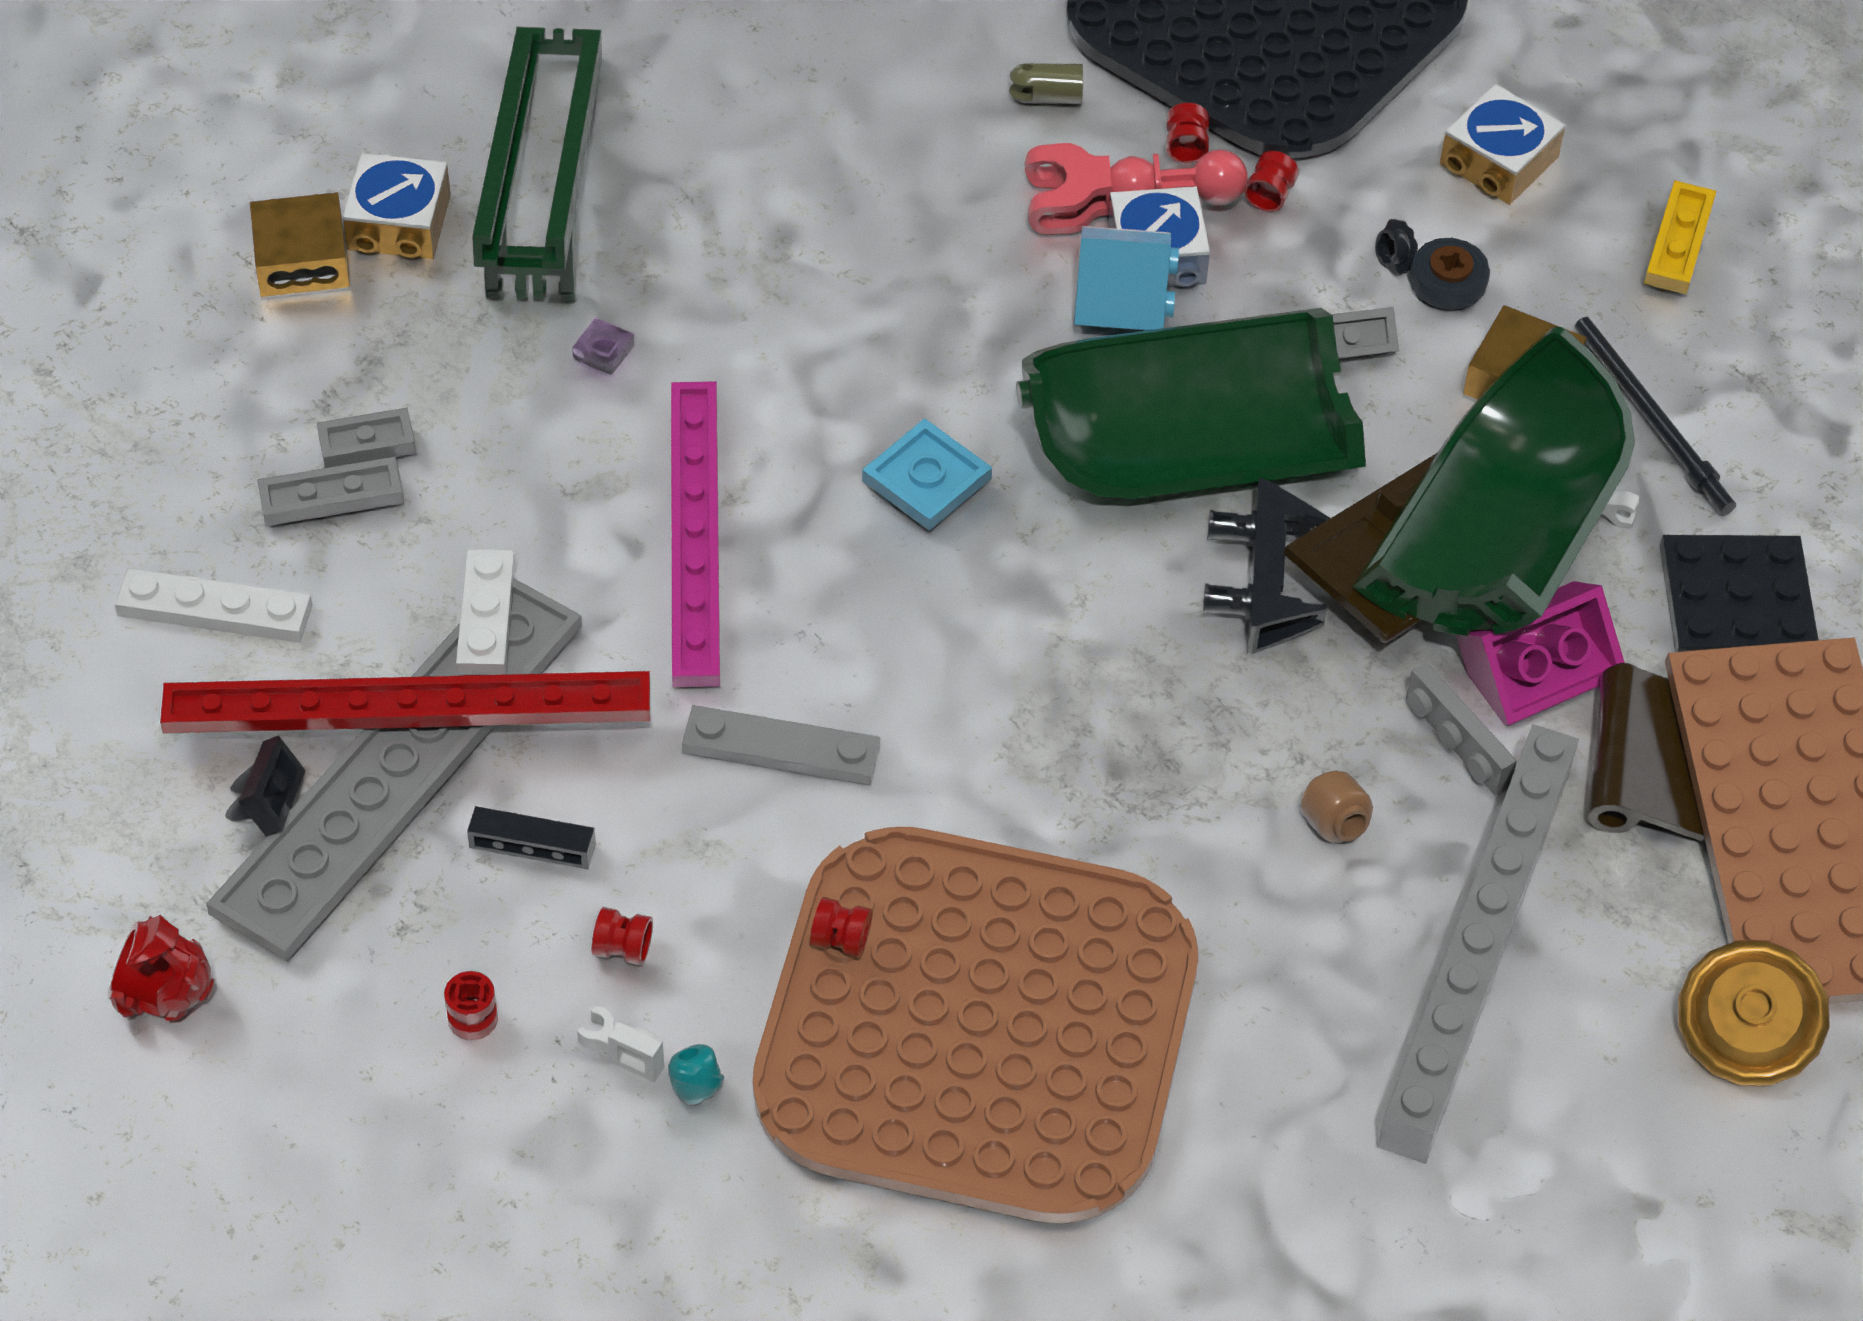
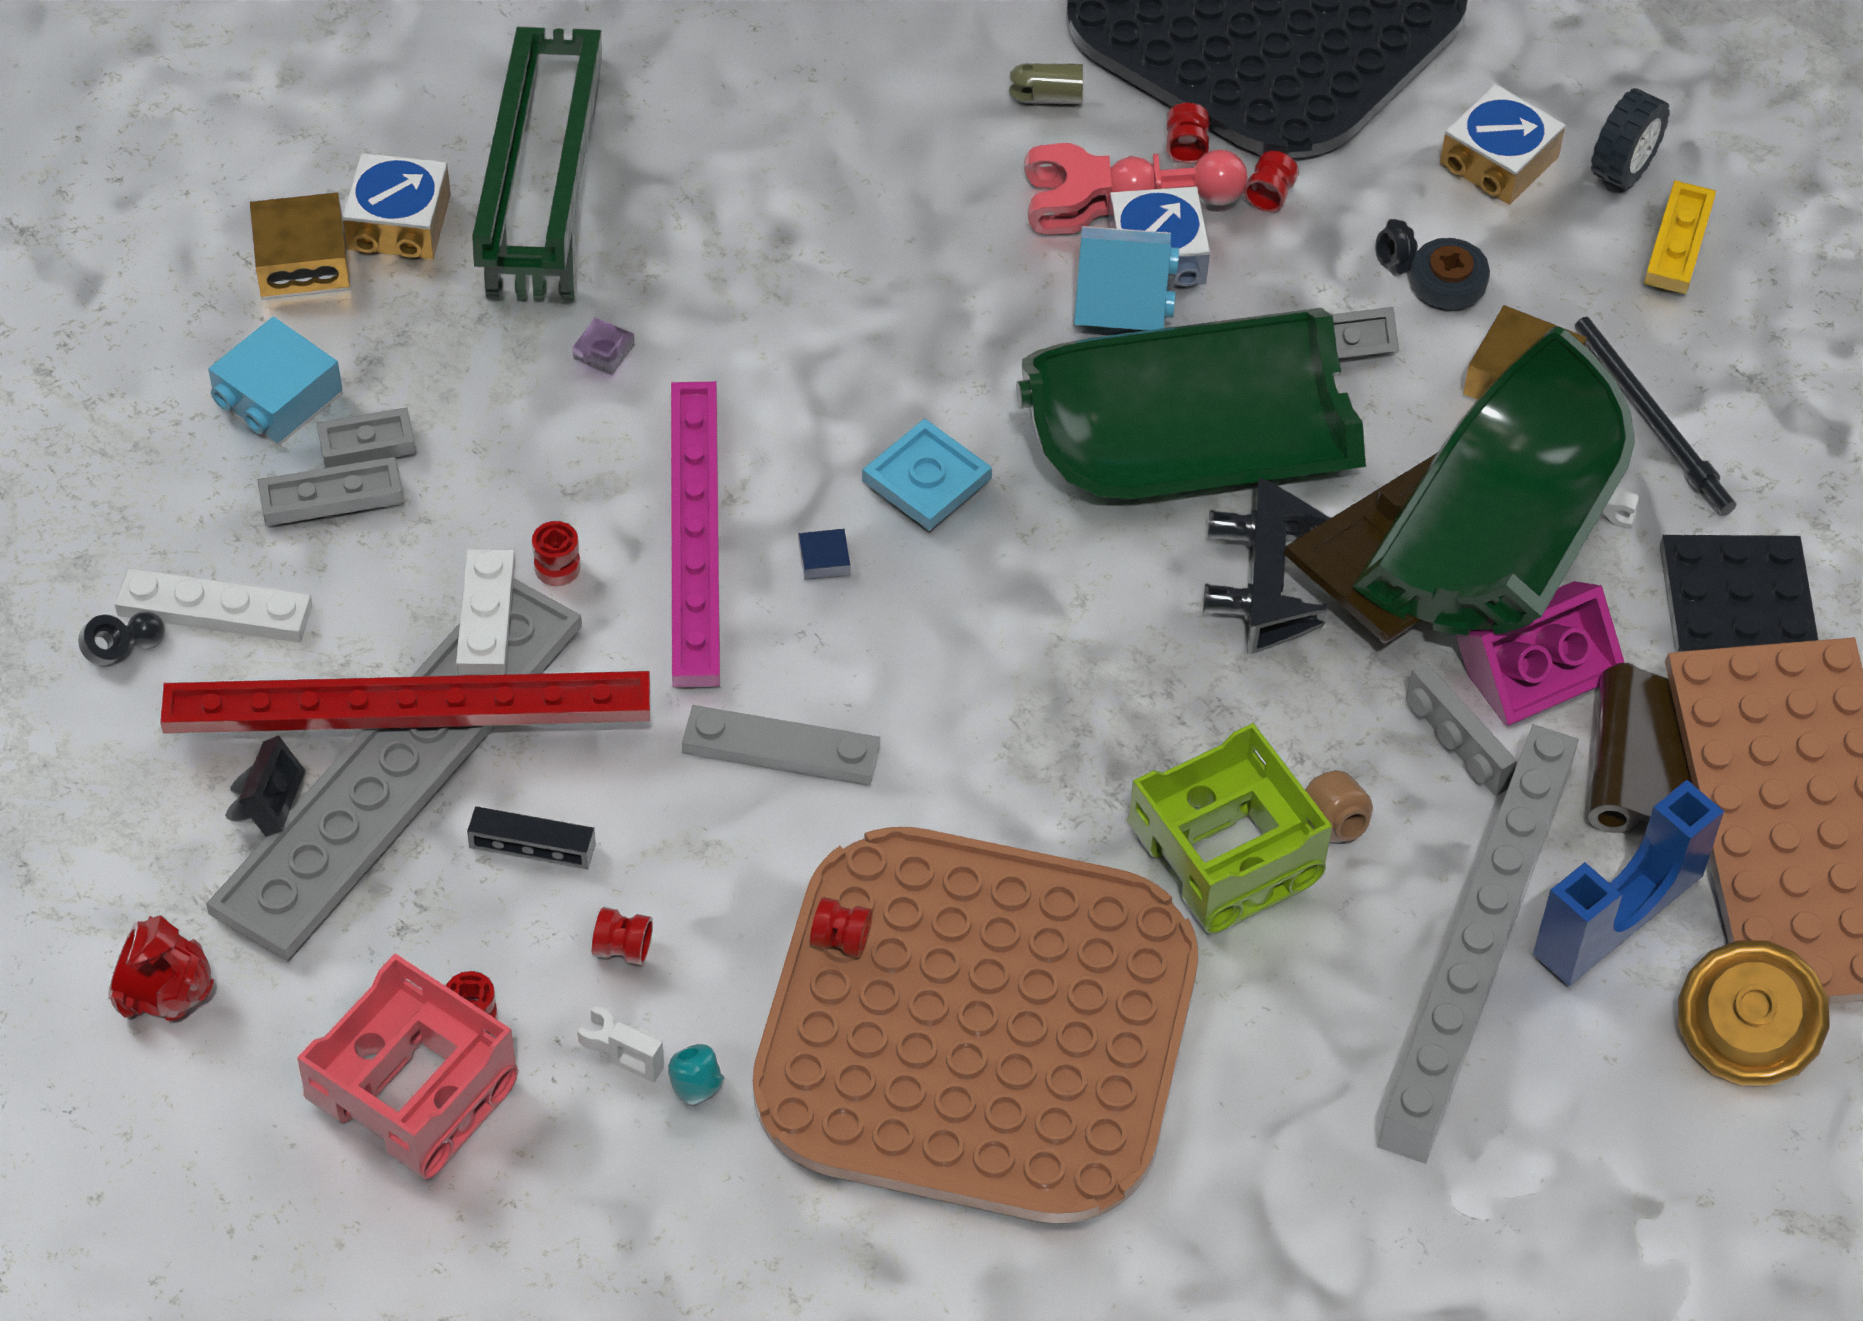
none -> black plate [78,611,165,666]
none -> medium azure piece [208,316,343,446]
none -> coral piece [297,953,518,1179]
none -> red wheel [532,521,581,586]
none -> dark blue tile [798,529,851,580]
none -> lime piece [1127,722,1332,934]
none -> blue arch [1533,780,1724,986]
none -> black wheel [1591,88,1670,189]

